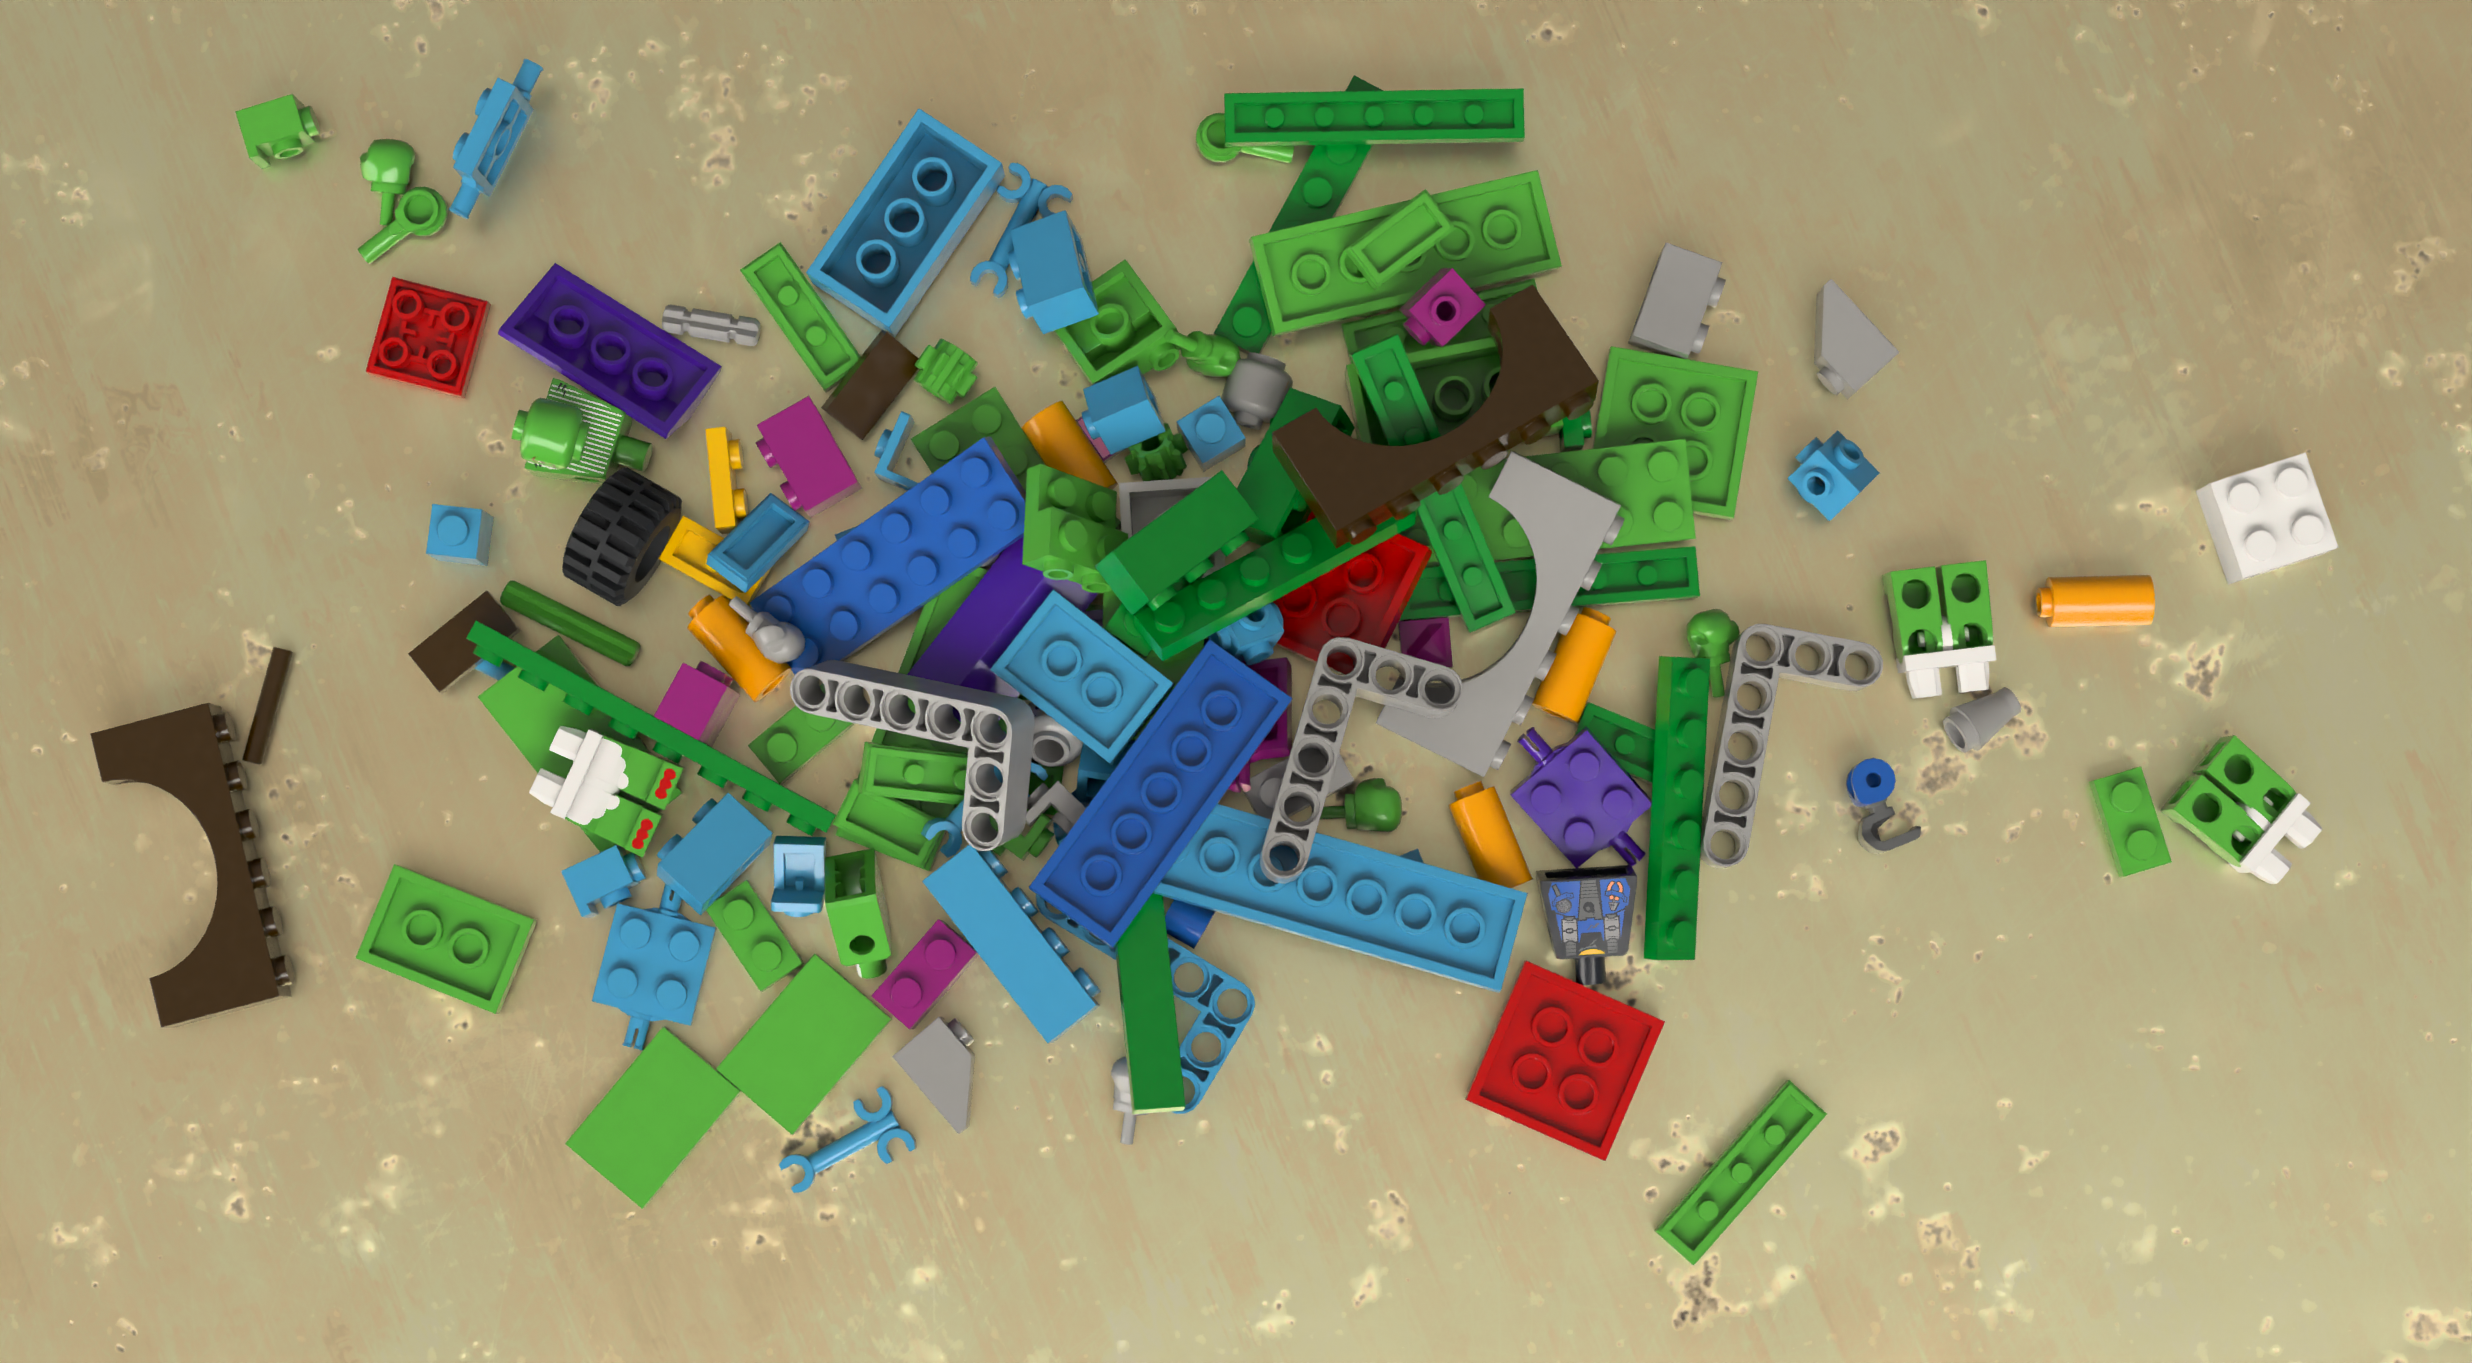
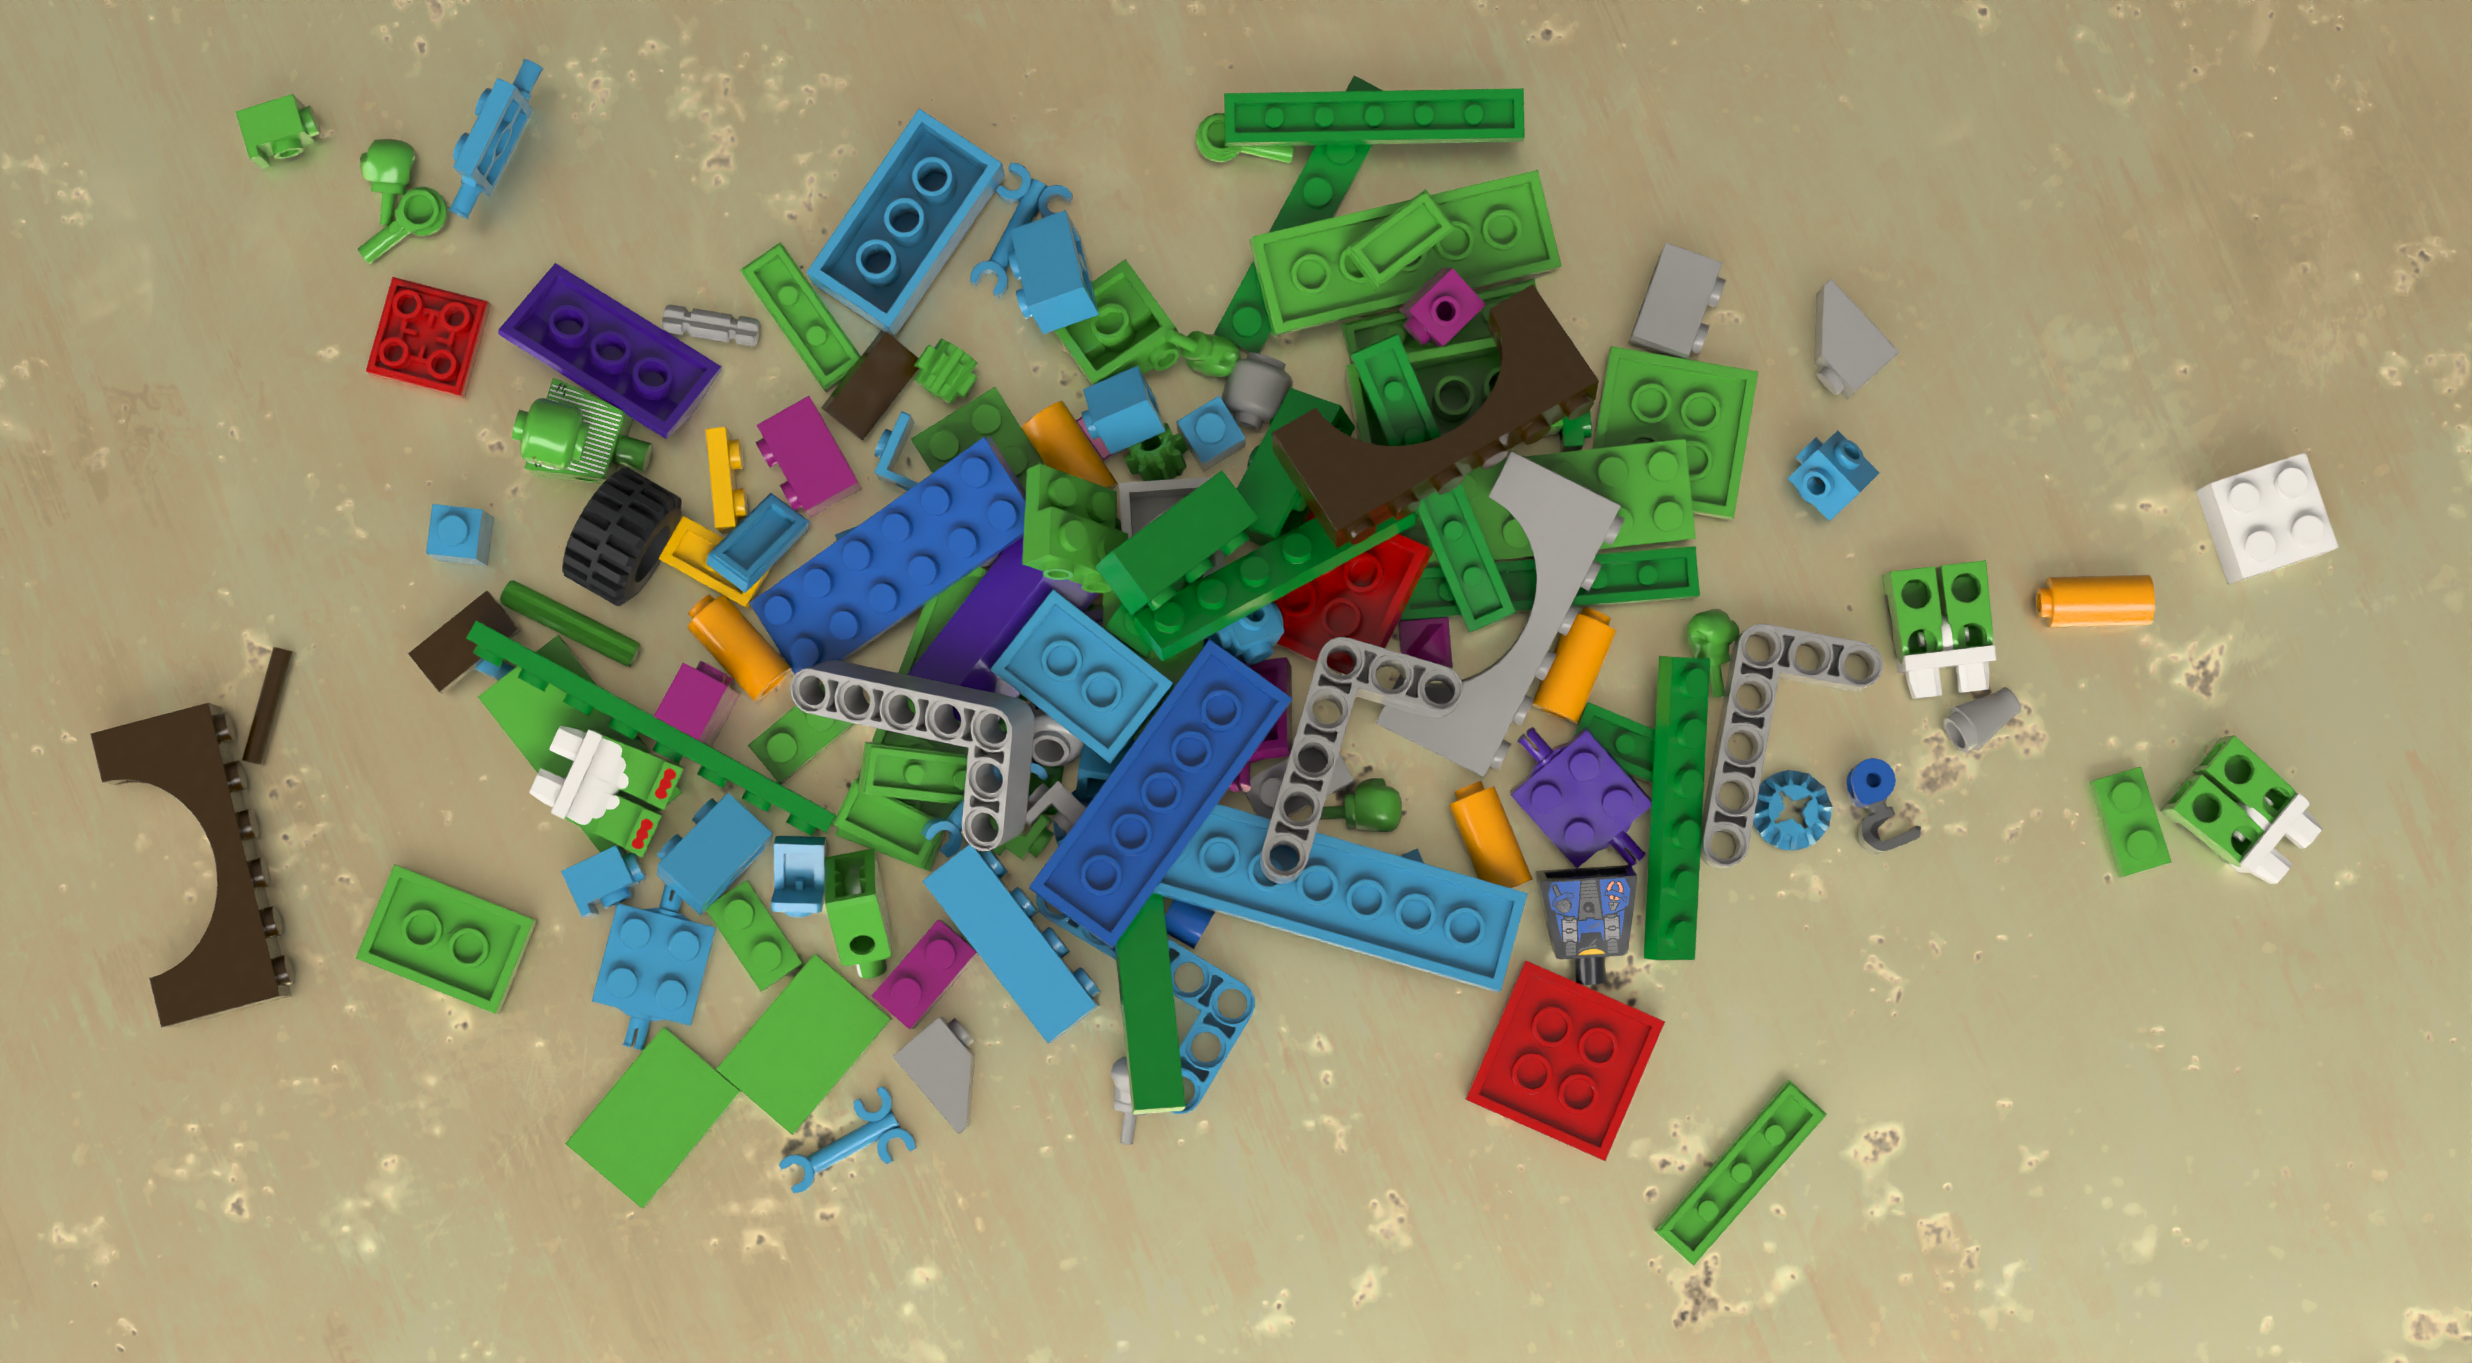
light grey piece [729,596,805,664] -> none
none -> dark azure gear [1753,770,1833,850]

